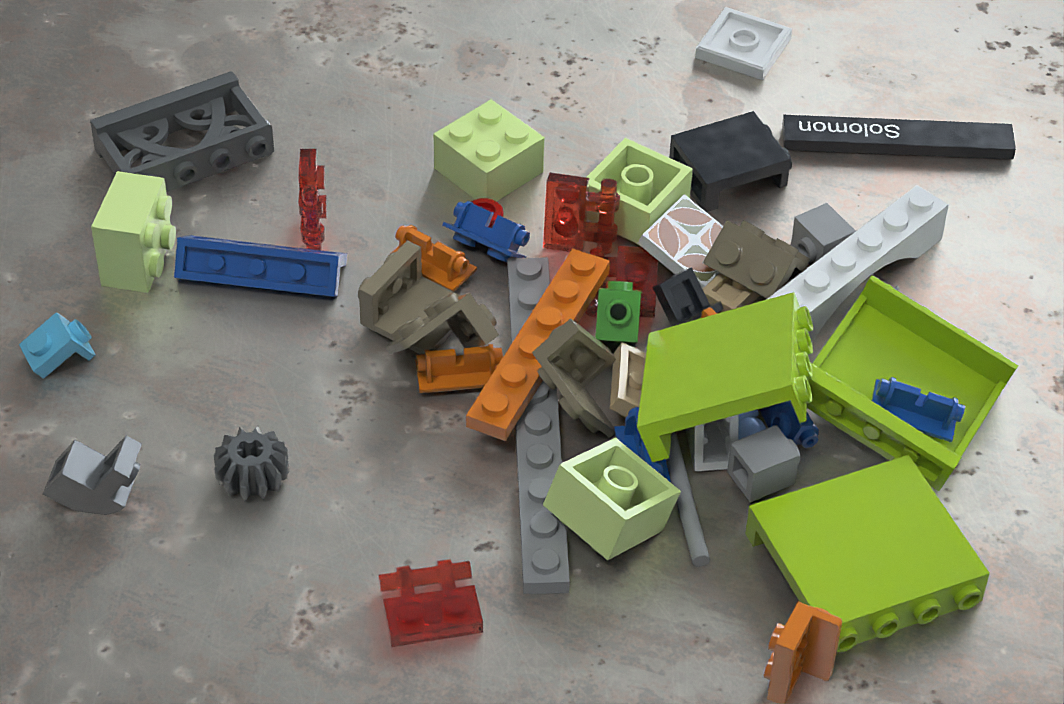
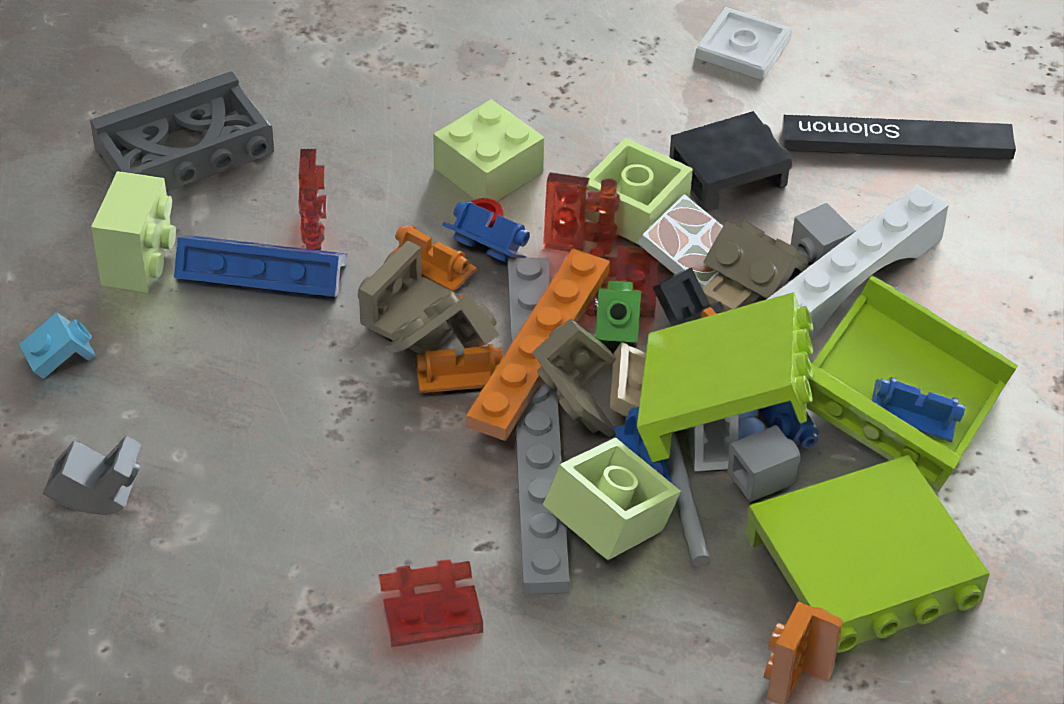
dark grey gear [214,426,289,502] -> none

